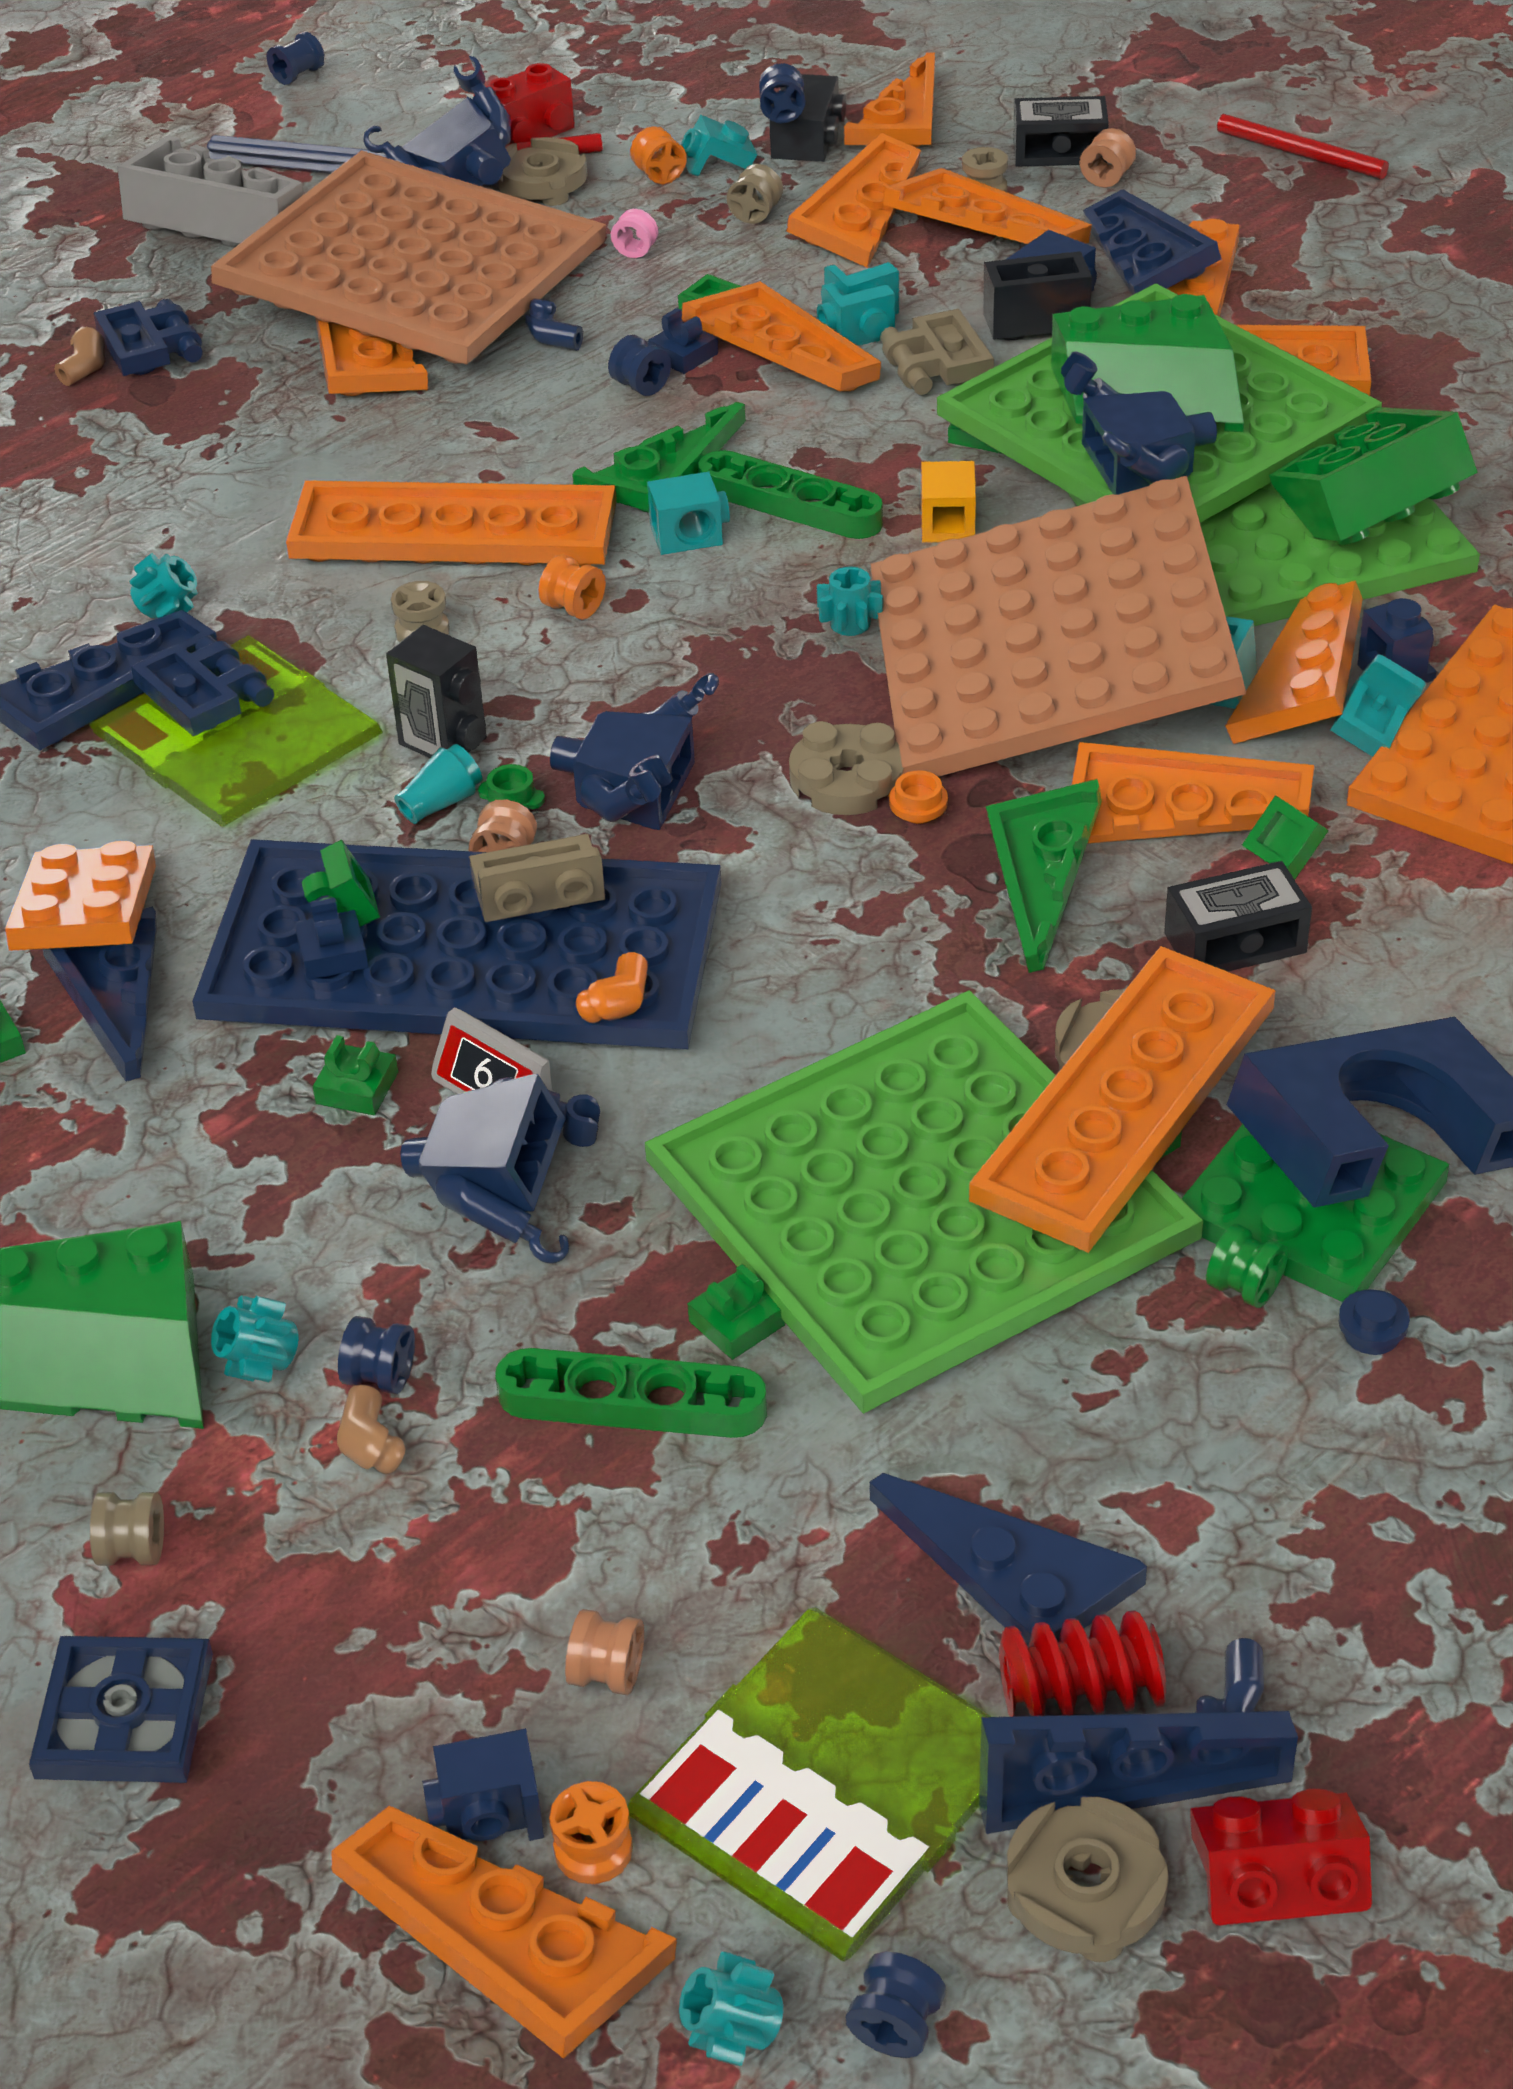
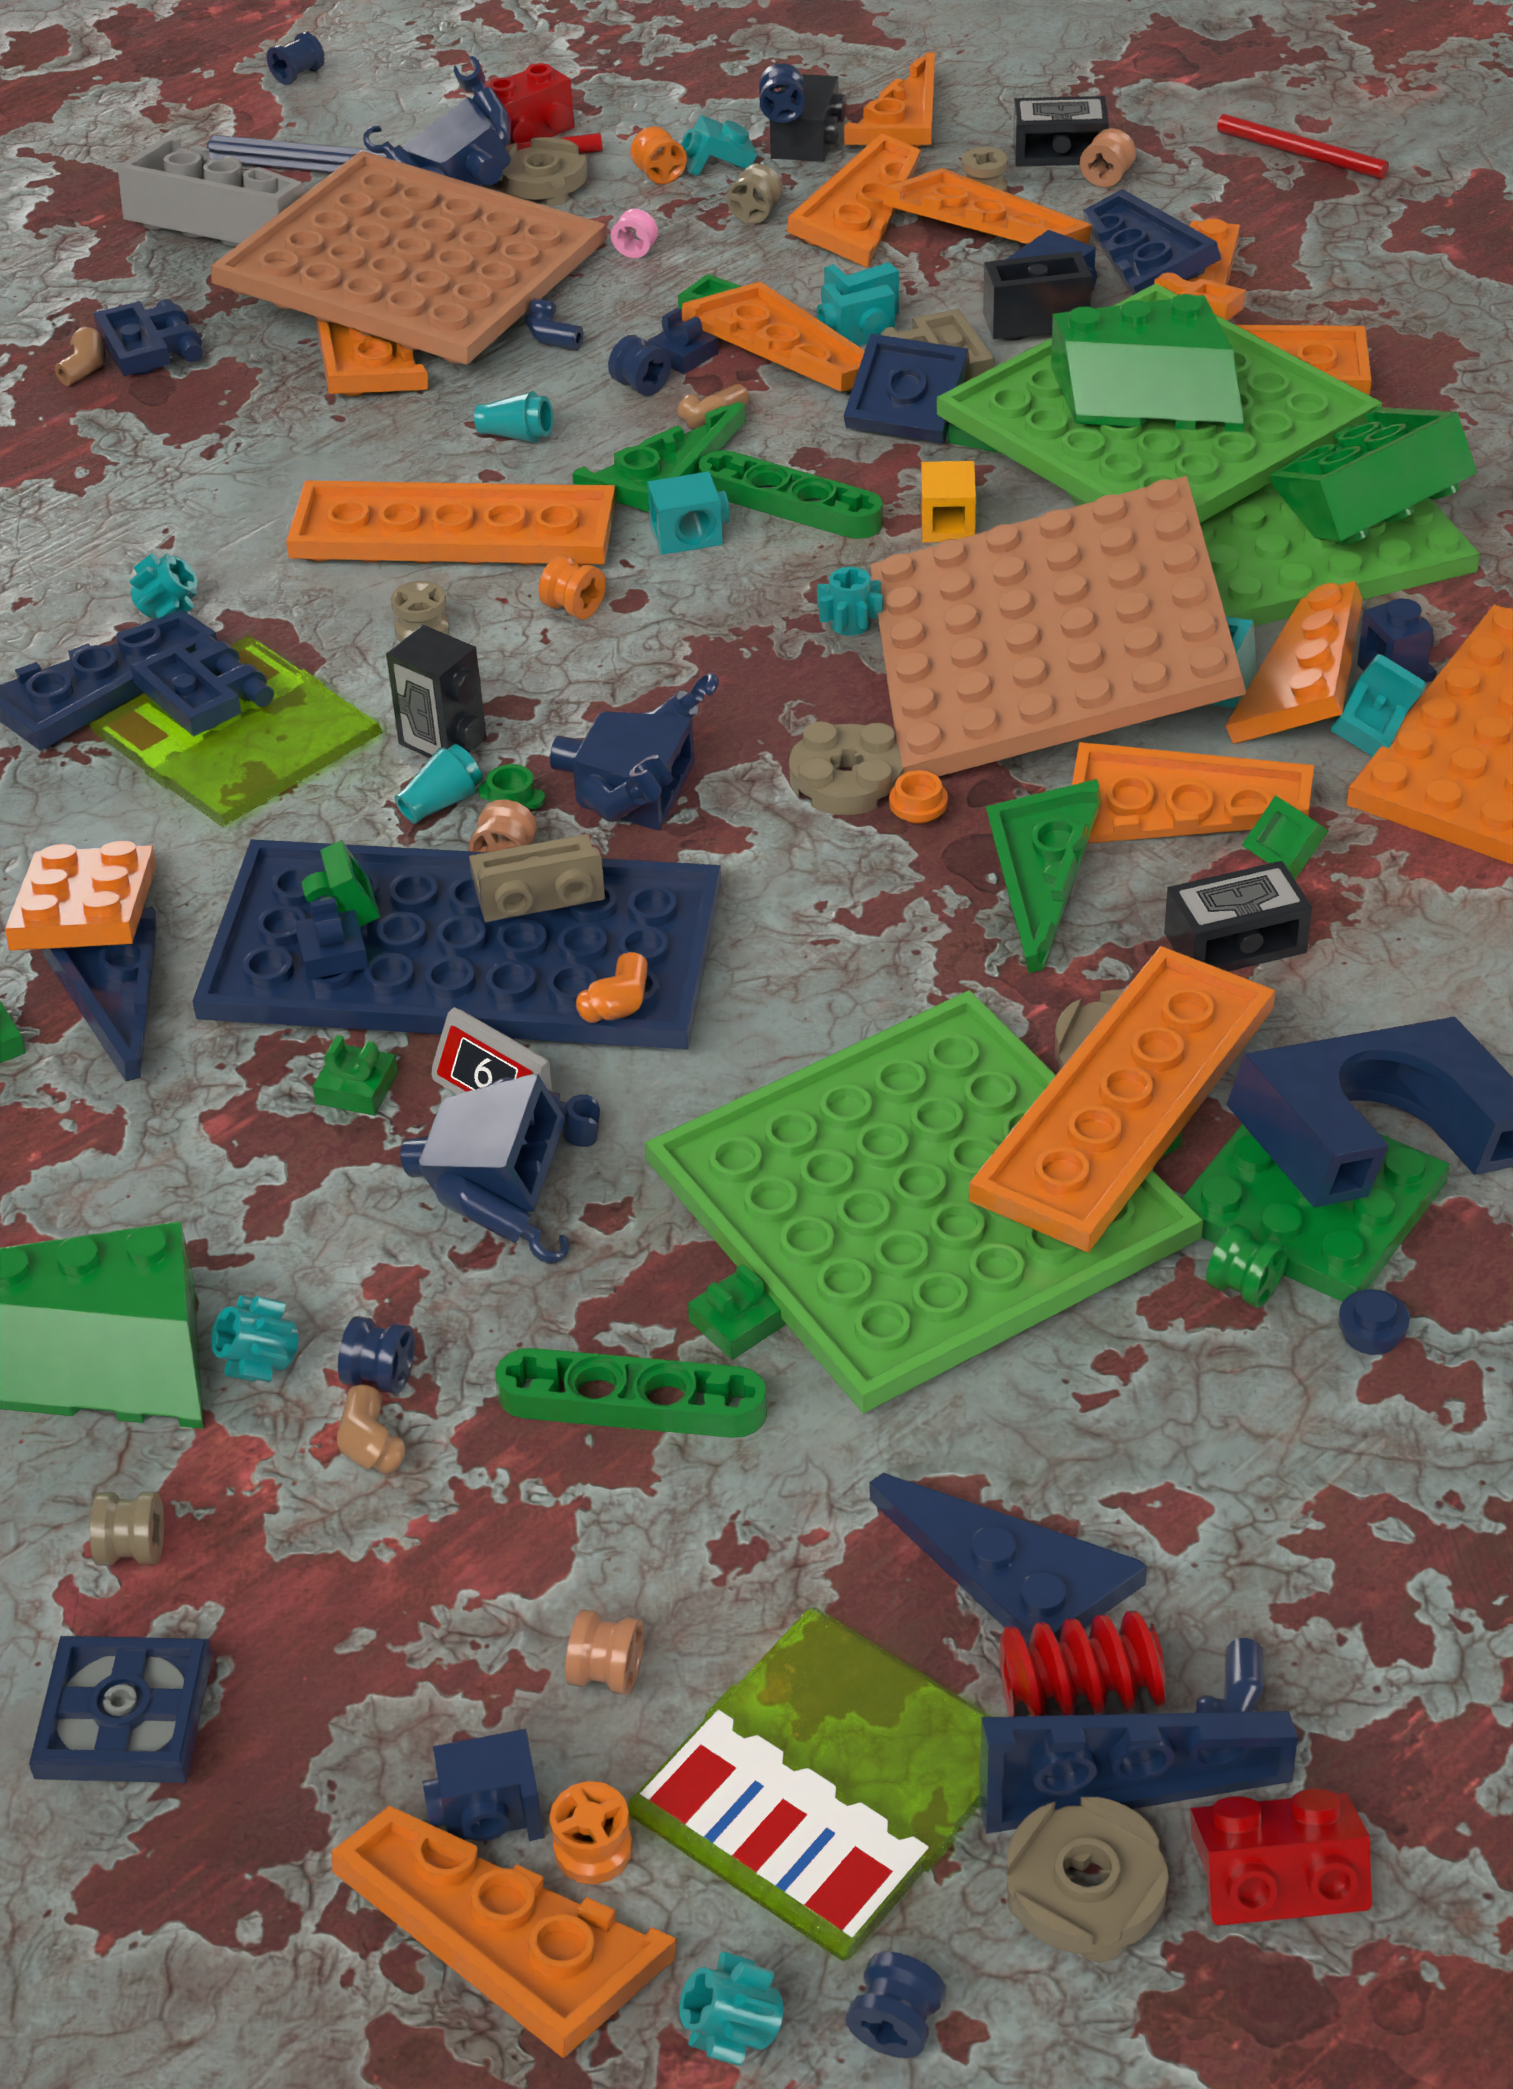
dark blue torso [1061,351,1217,495] -> none
none -> teal cone [474,391,553,443]
none -> medium nougat arm [677,384,749,429]
none -> dark blue plate [844,334,970,444]
none -> orange plate [1154,273,1246,321]

